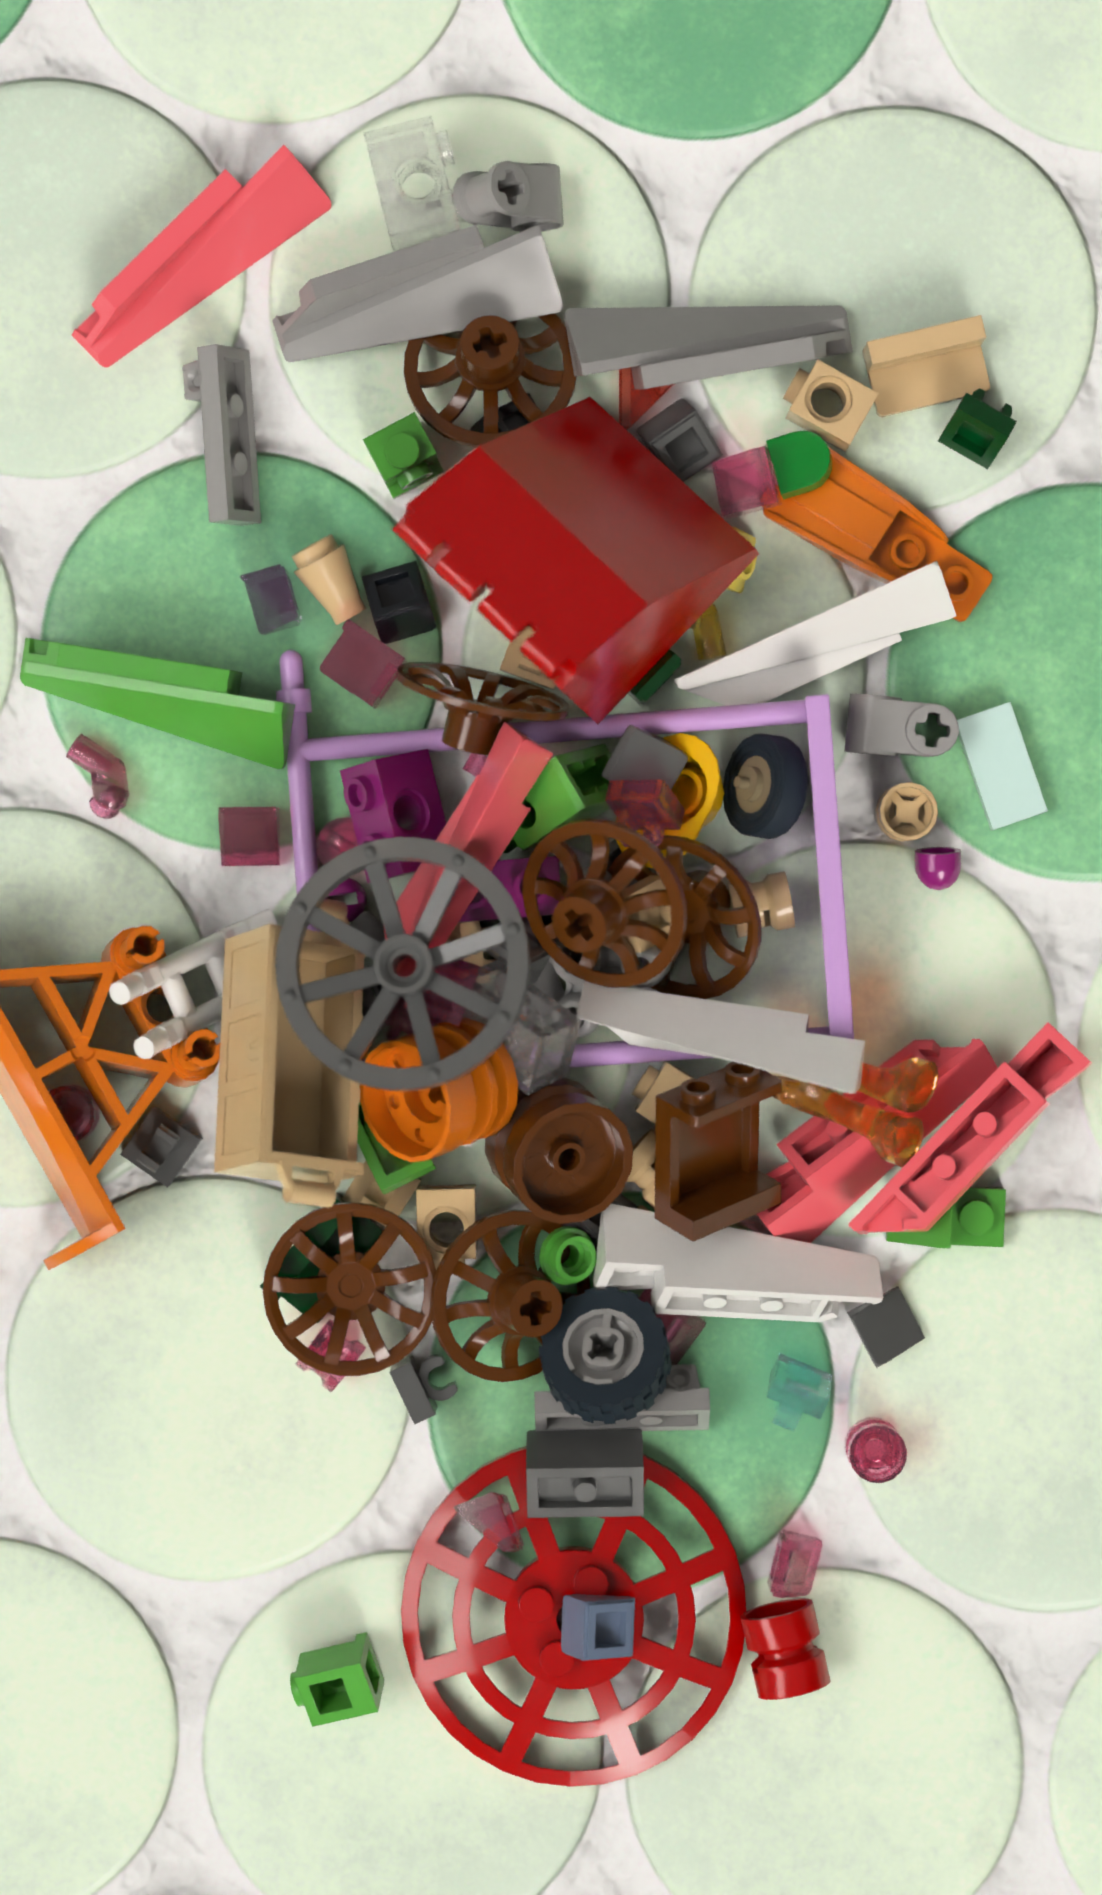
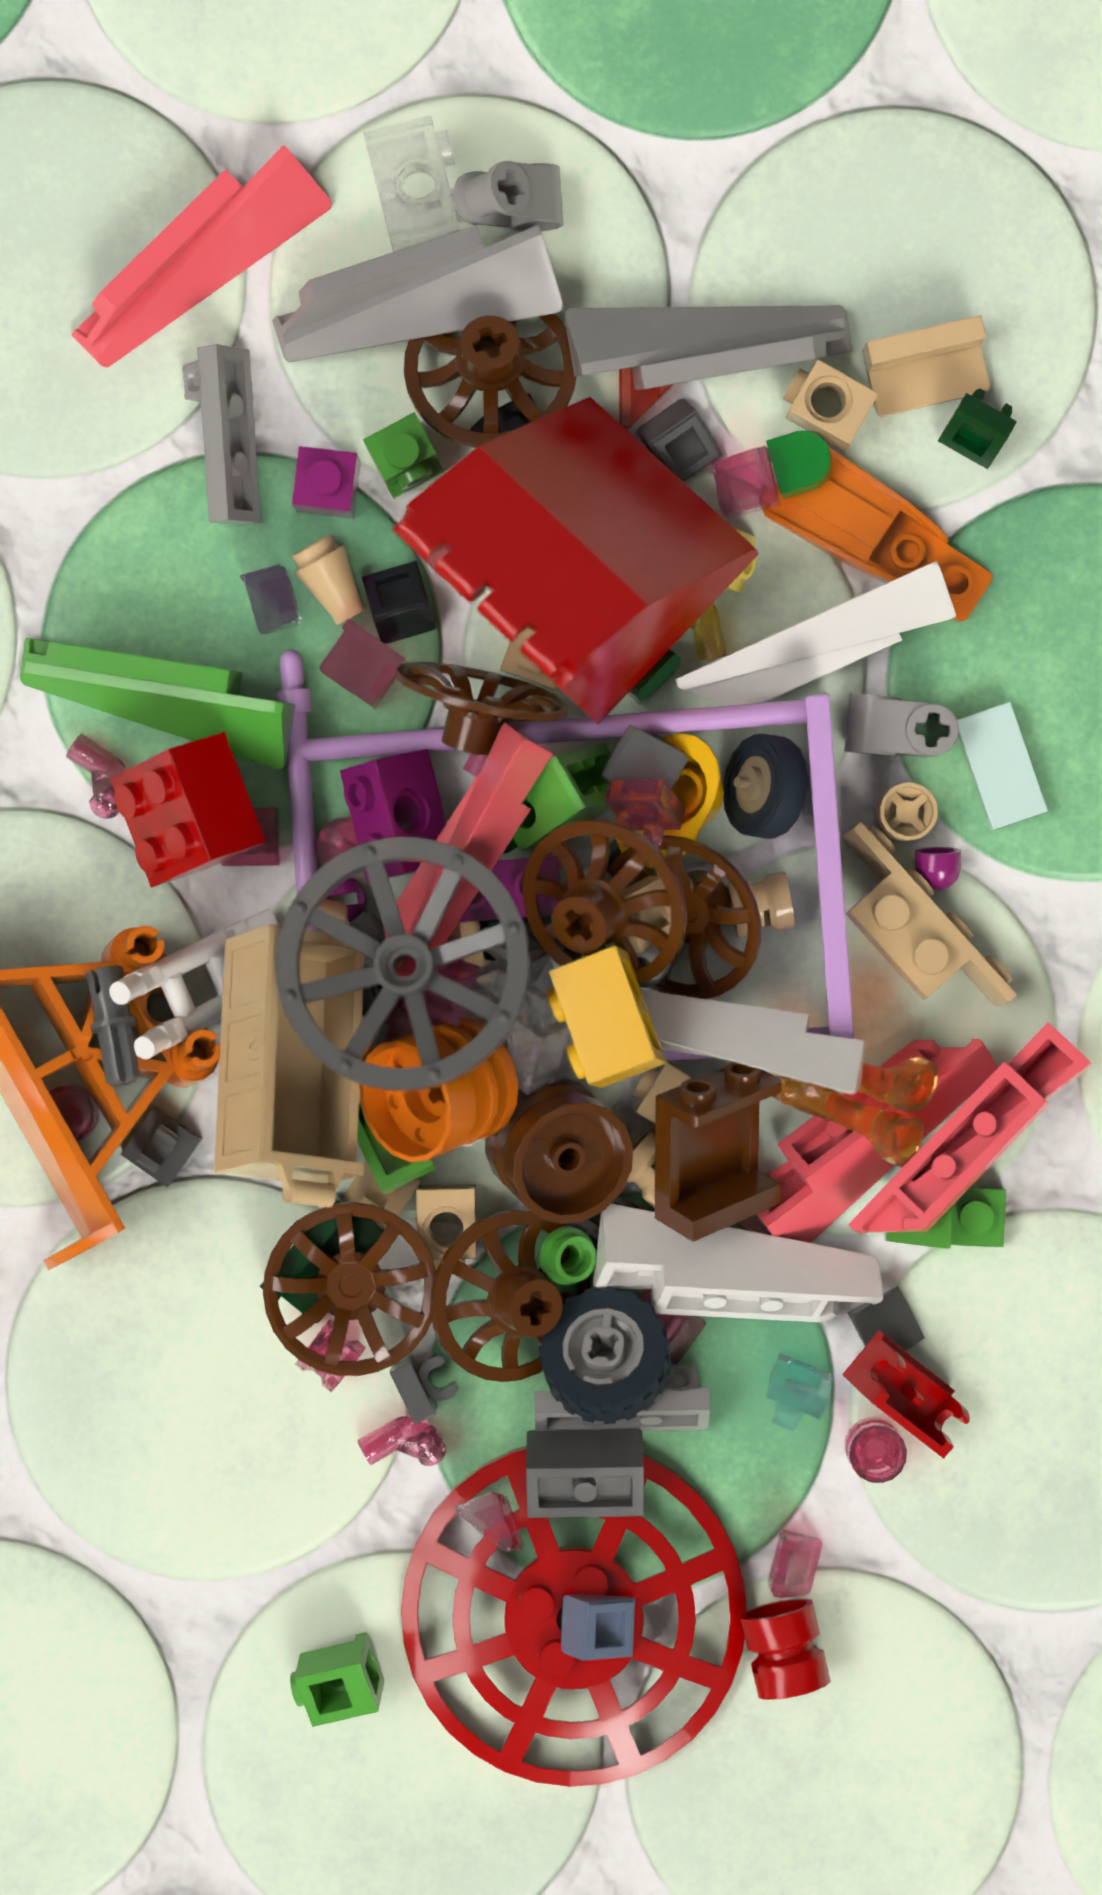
none -> dark grey axle [85,966,140,1086]
none -> red brick [110,732,266,888]
none -> magenta brick [292,446,361,519]
none -> clear pink arm [357,1416,446,1466]
none -> yellow brick [547,946,667,1088]
none -> tan bracket [842,822,1017,1007]
none -> red hinge [842,1330,970,1459]

